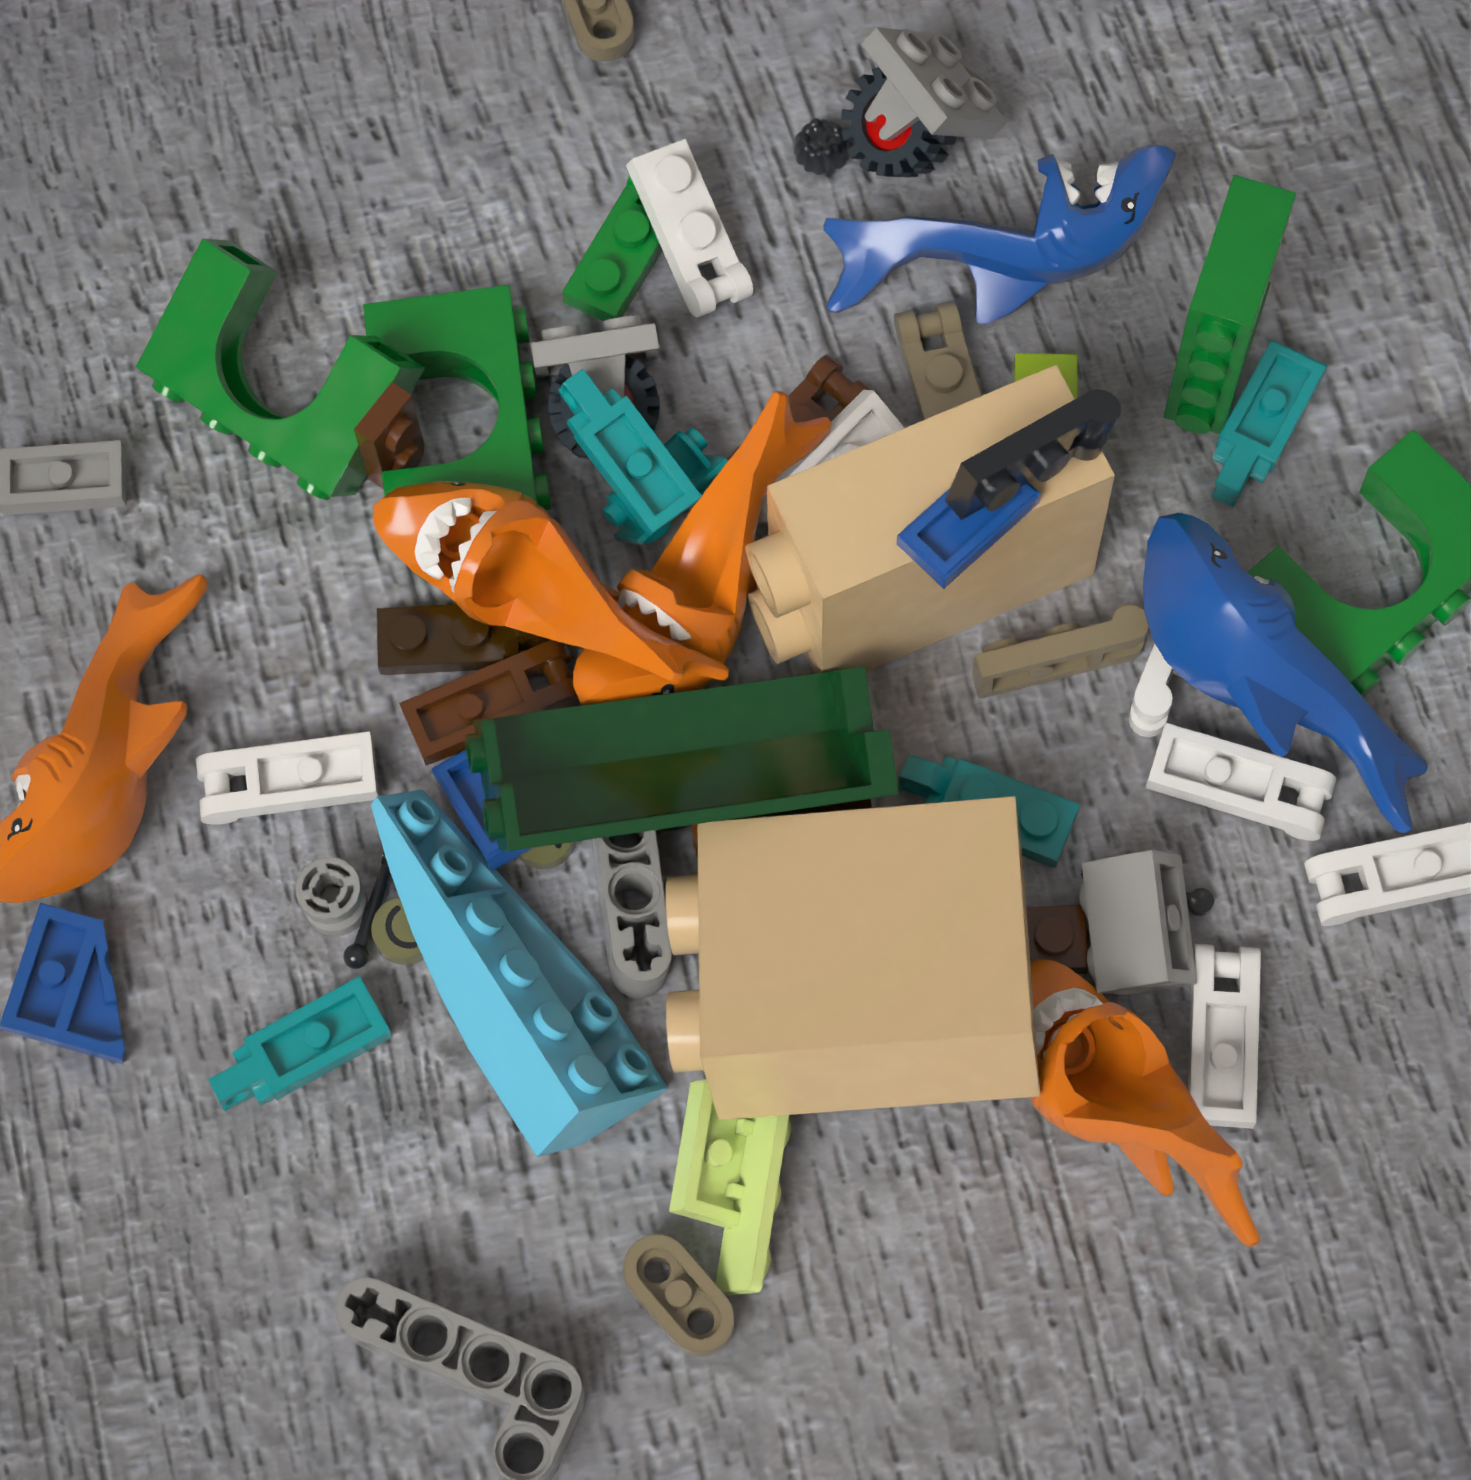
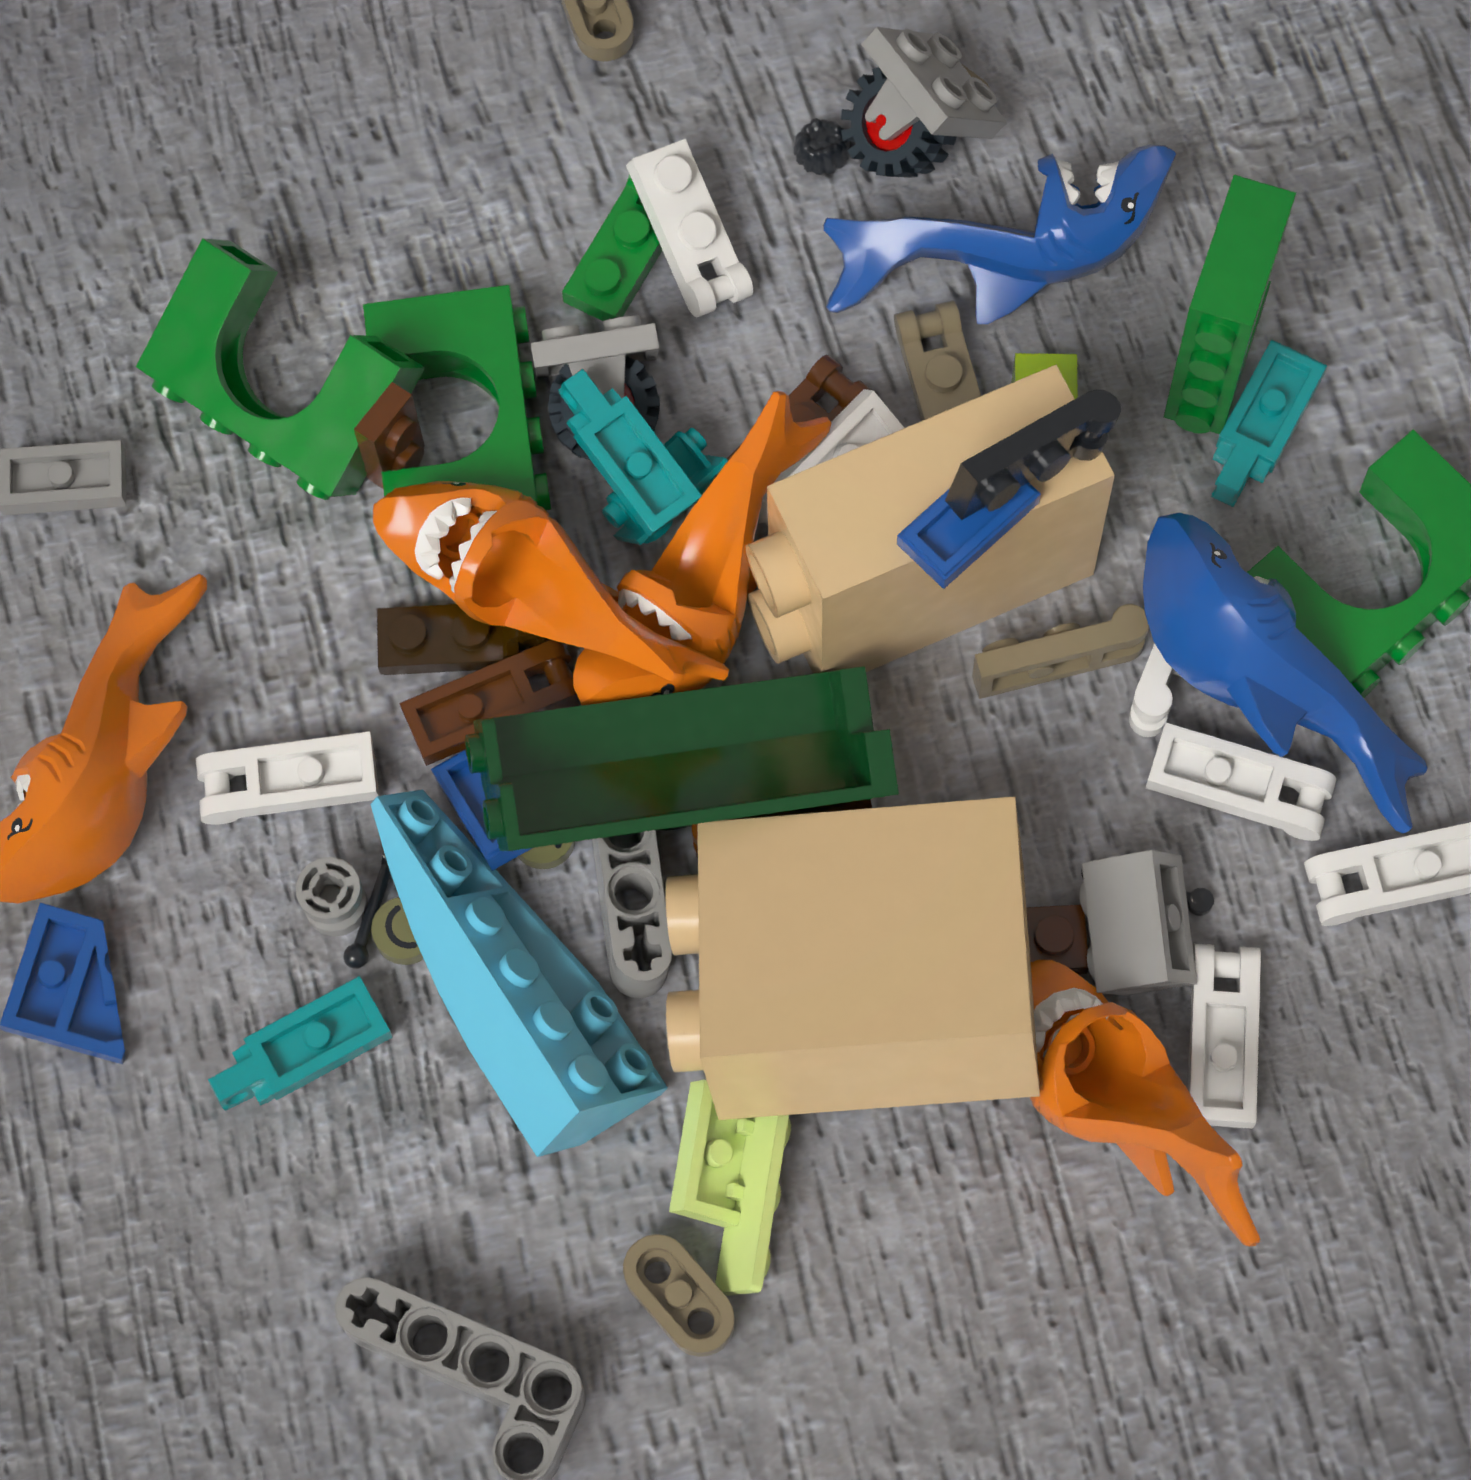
teal hinge [898,754,1080,868] -> none

